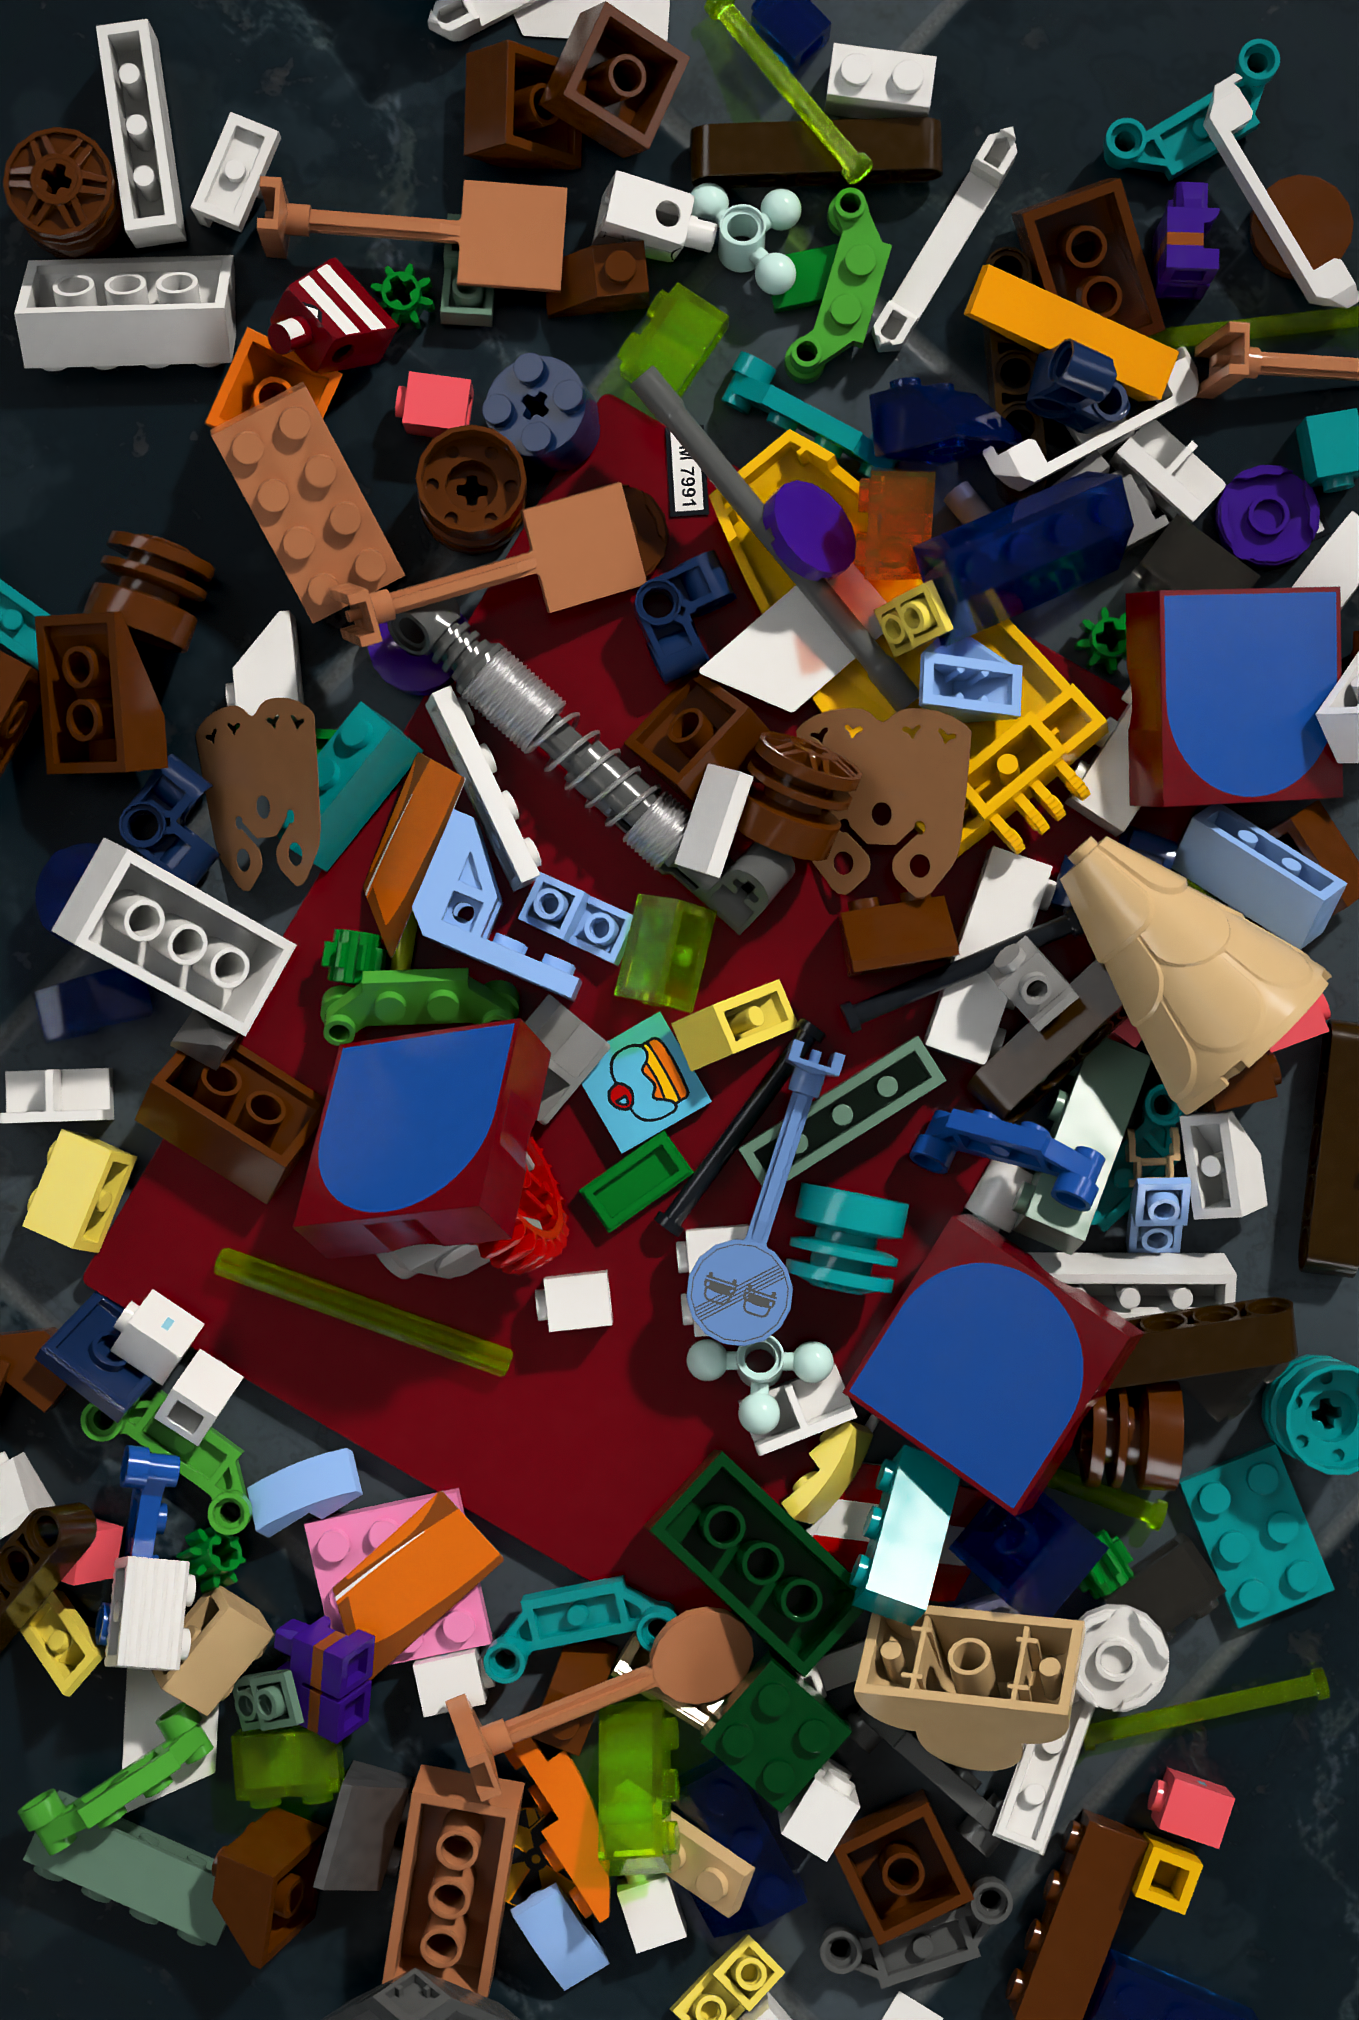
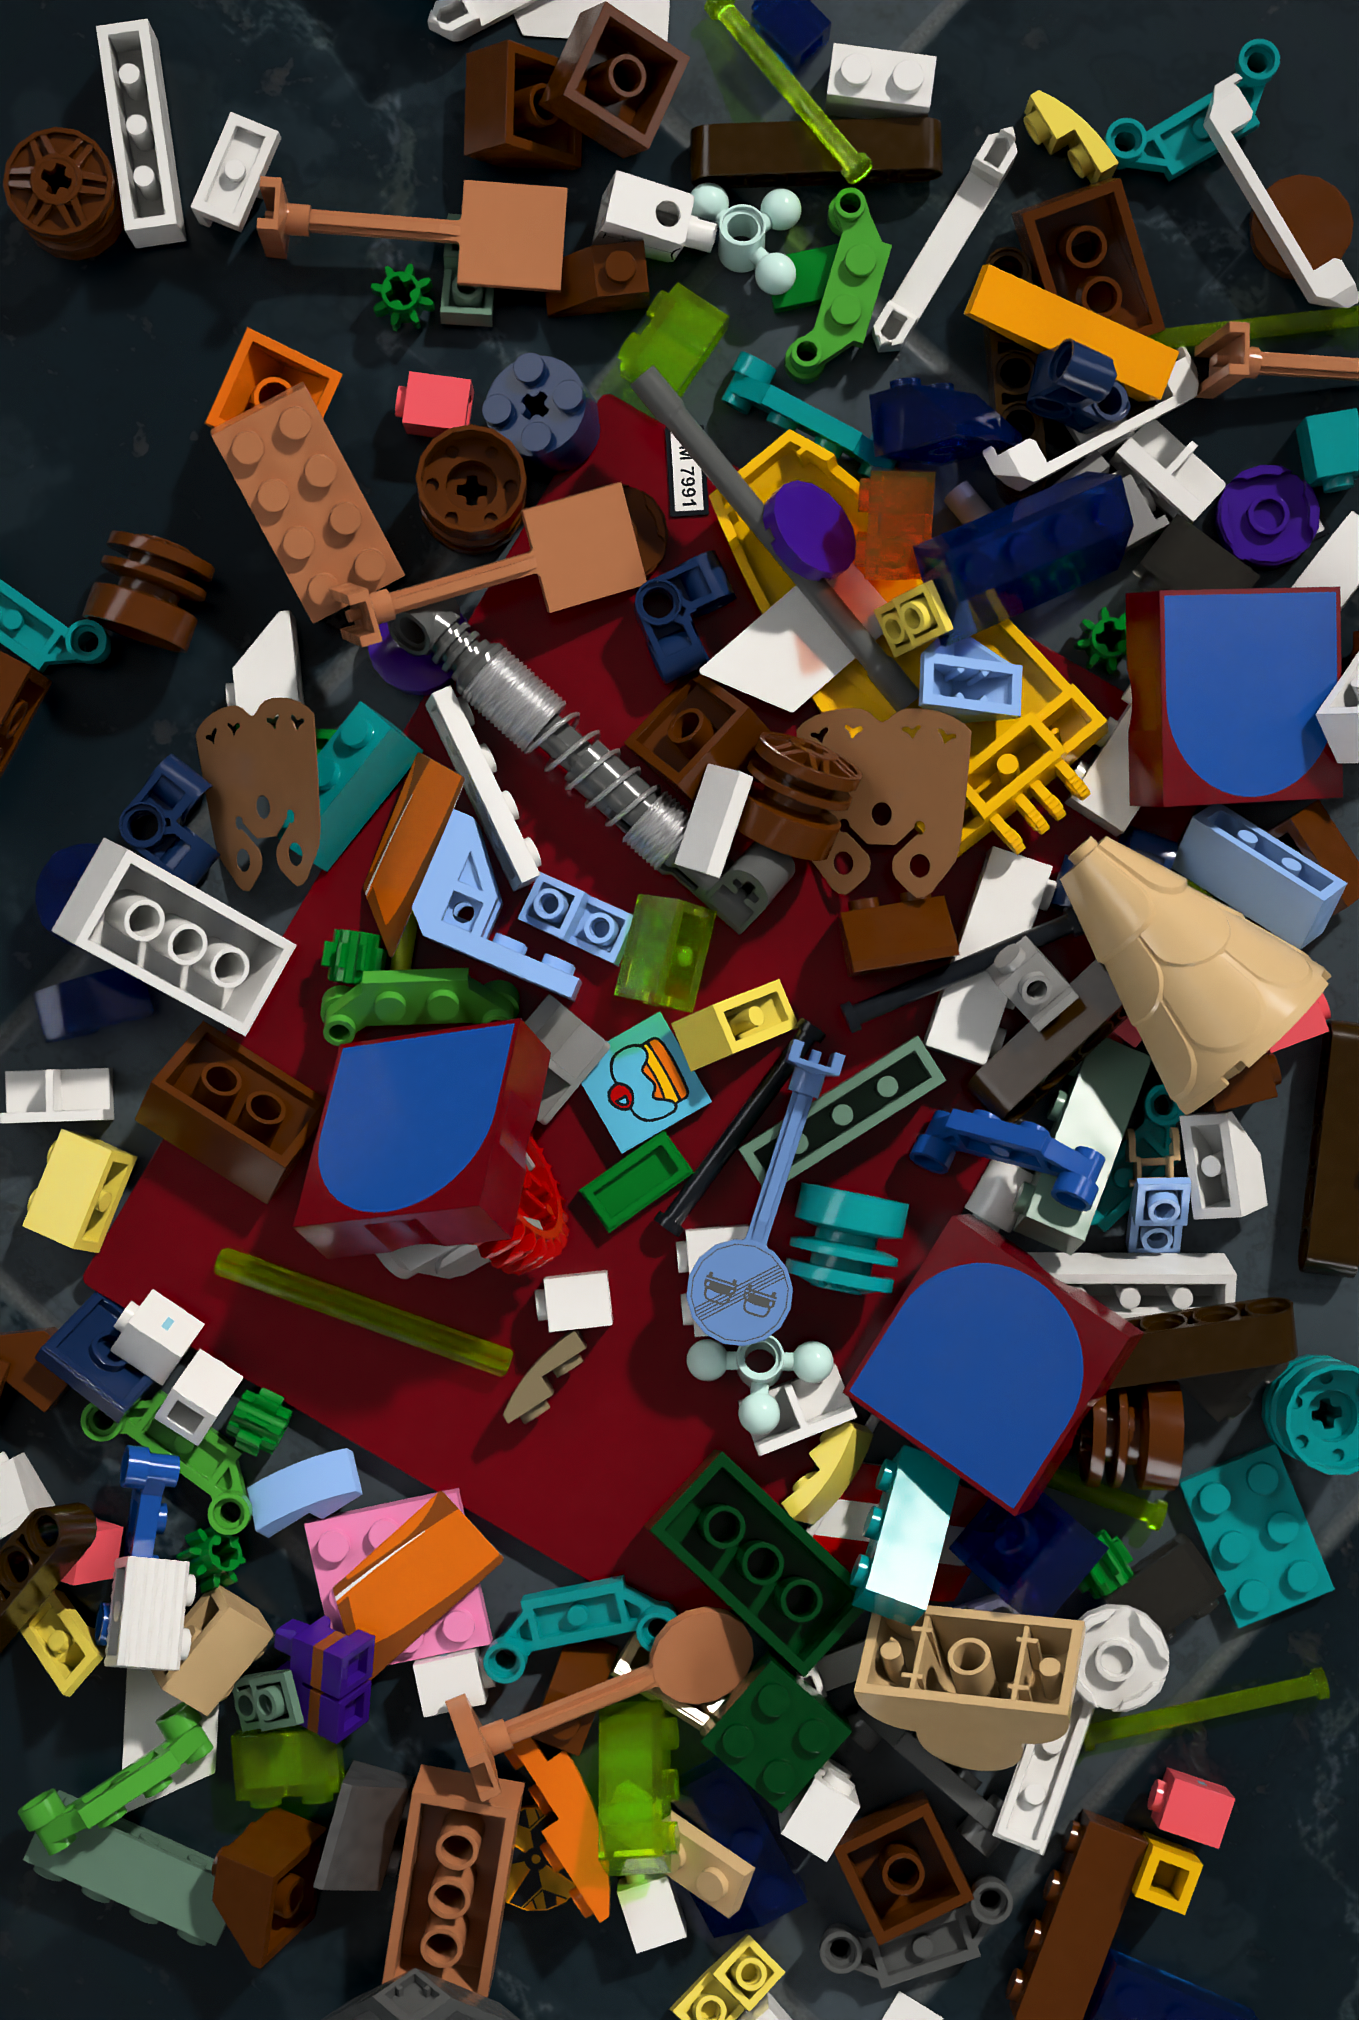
white slope [14,255,236,371] -> none
reddish brown slope [35,611,168,774] -> none
flat silver slope [170,1009,240,1071] -> none
dark red torso [268,257,399,374] -> none
light blue slope [510,1882,610,1991] -> none
dark purple hips [1151,182,1220,300] -> none
none -> green gear [225,1387,293,1457]
none -> dark tan slope [503,1329,587,1424]
none -> light yellow slope [1024,90,1119,184]

